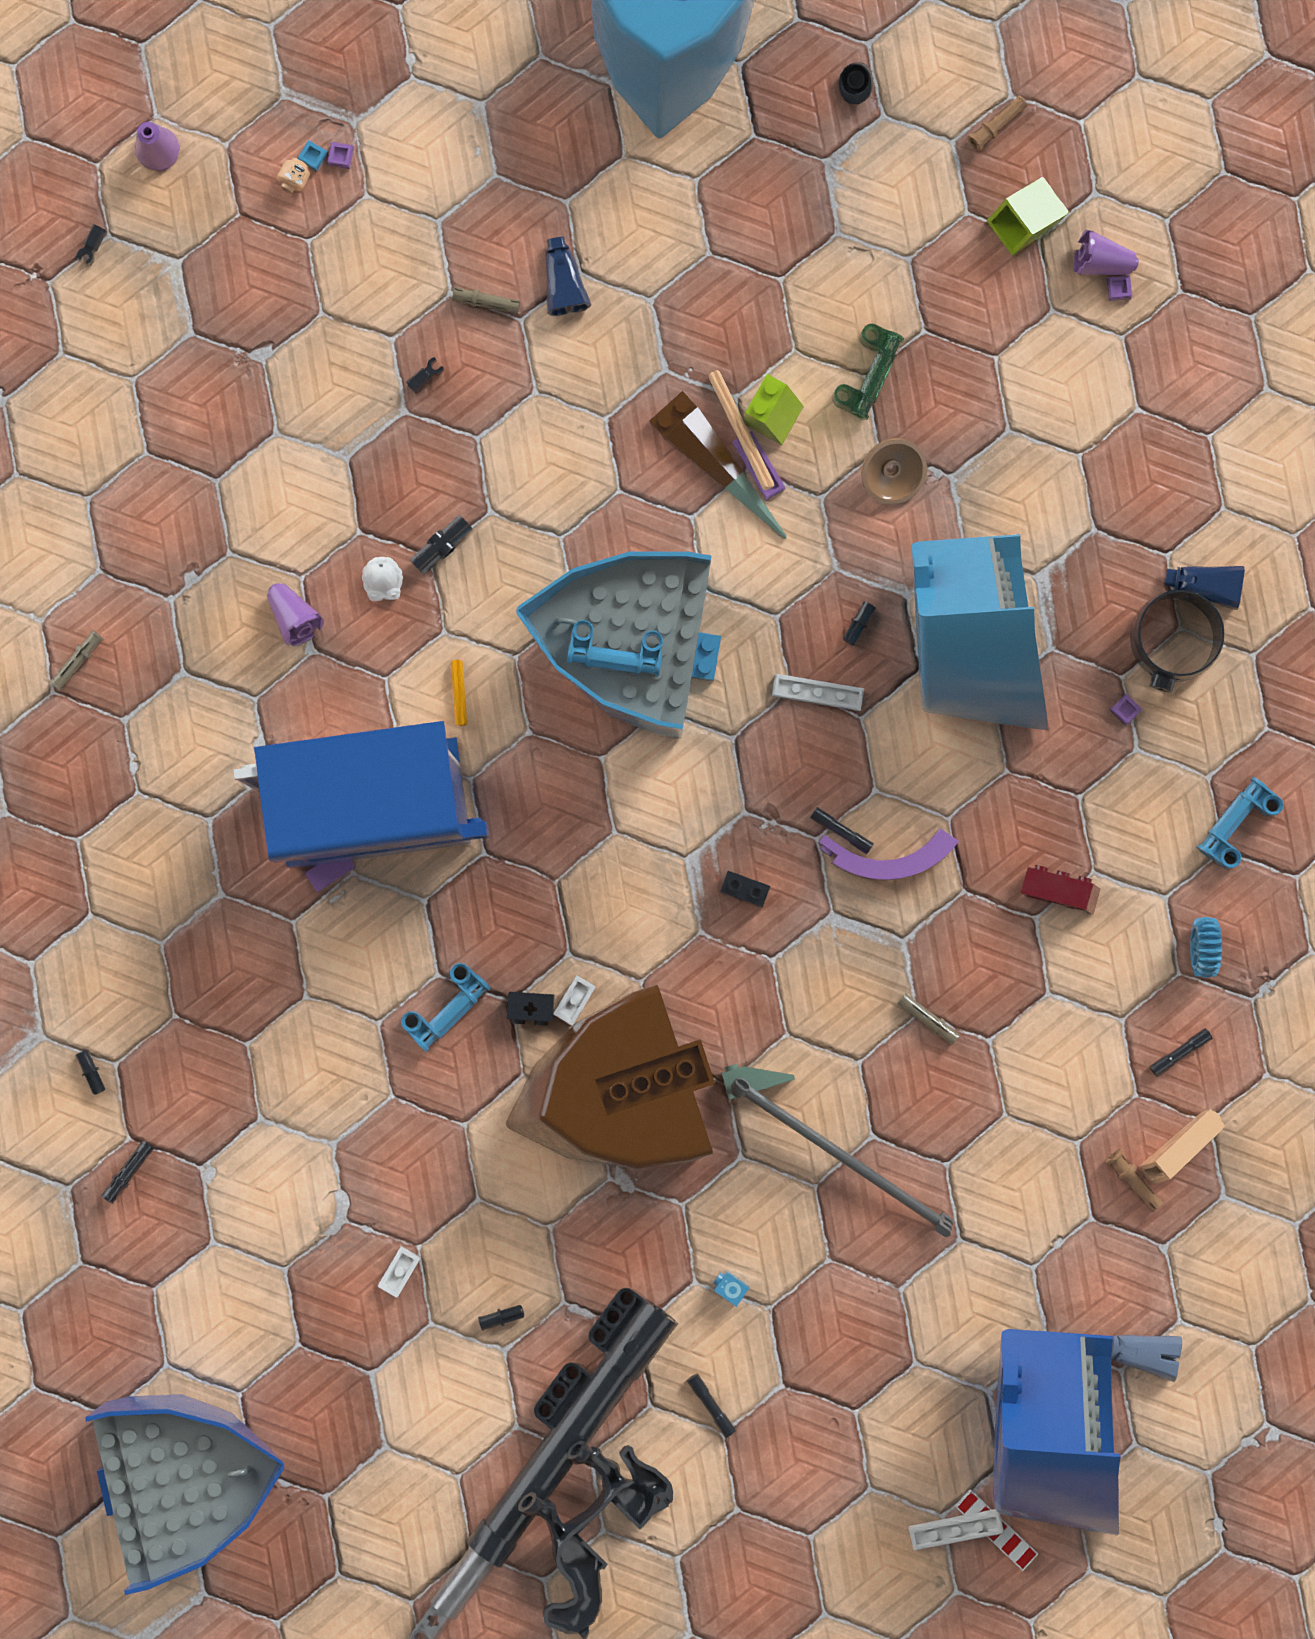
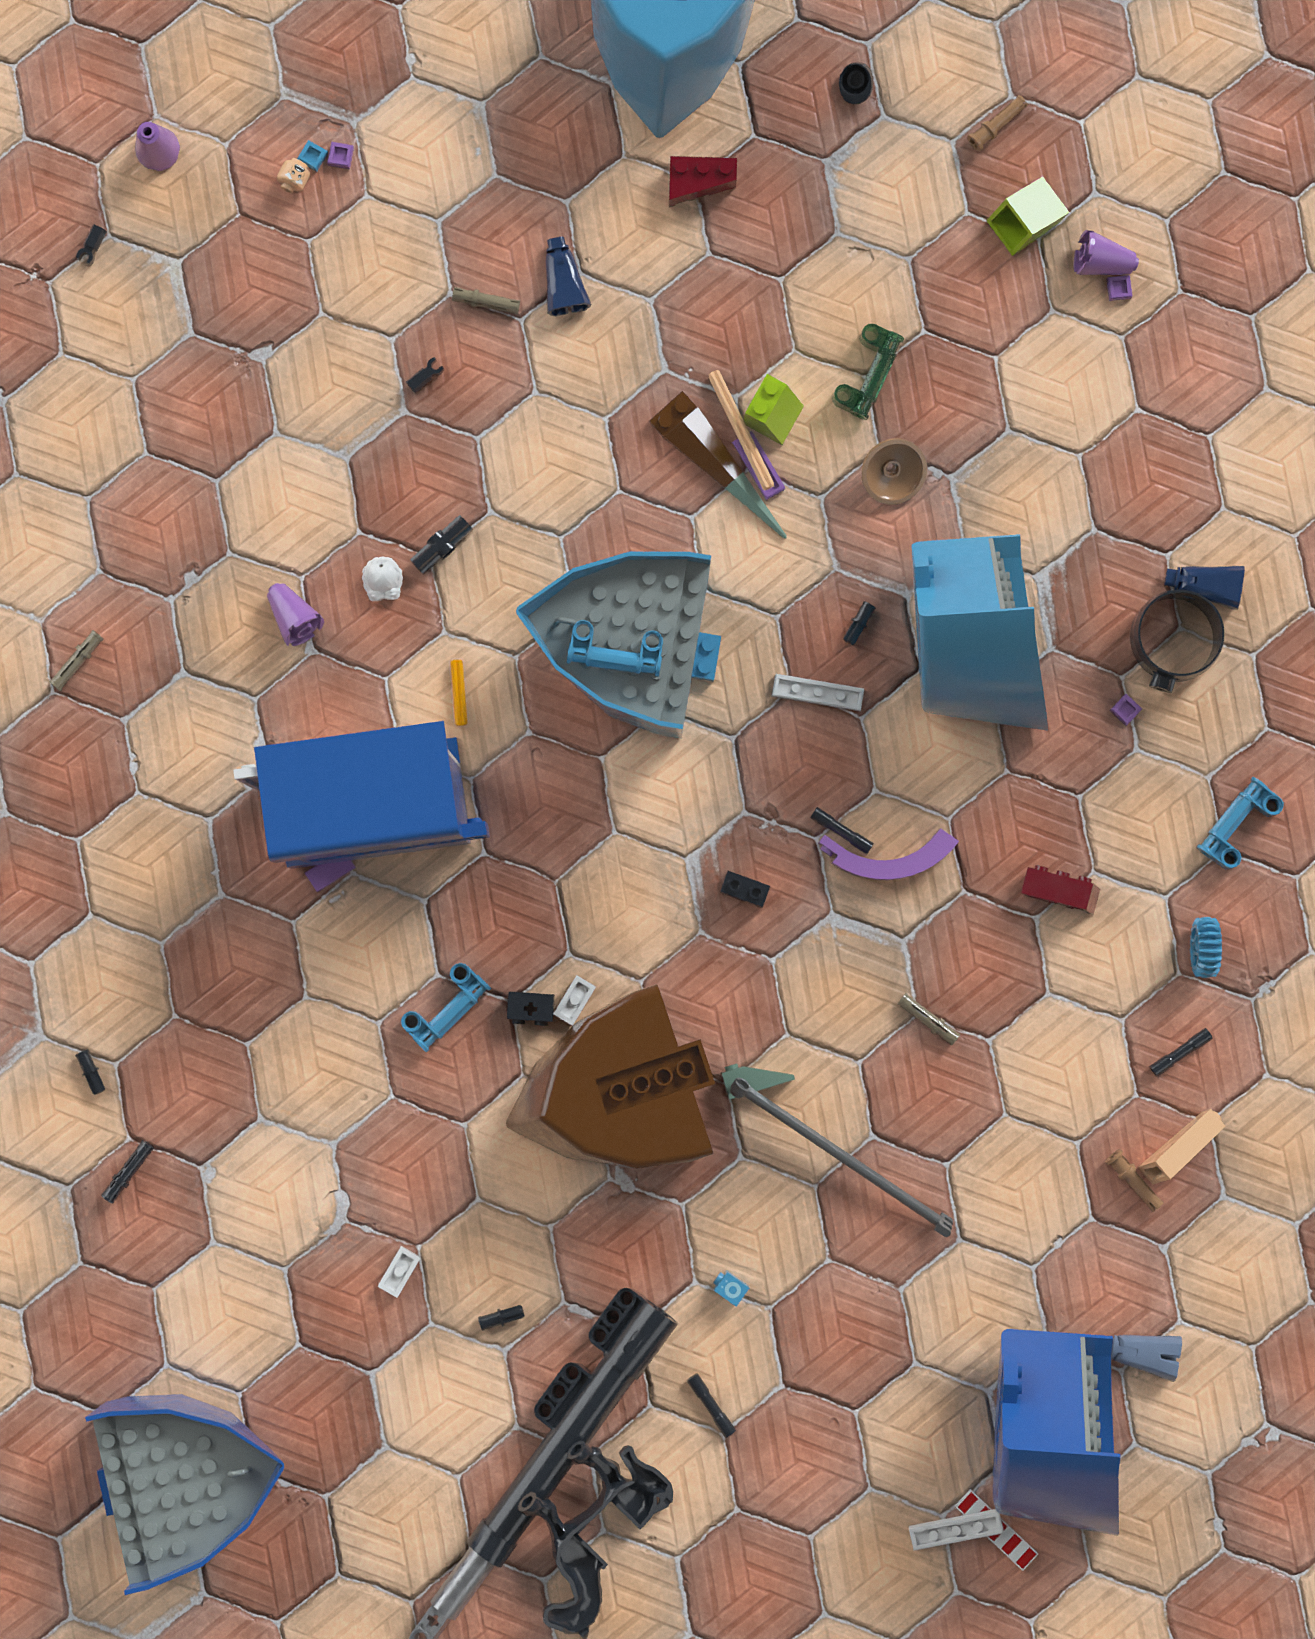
none -> dark red wedge [669,156,737,207]

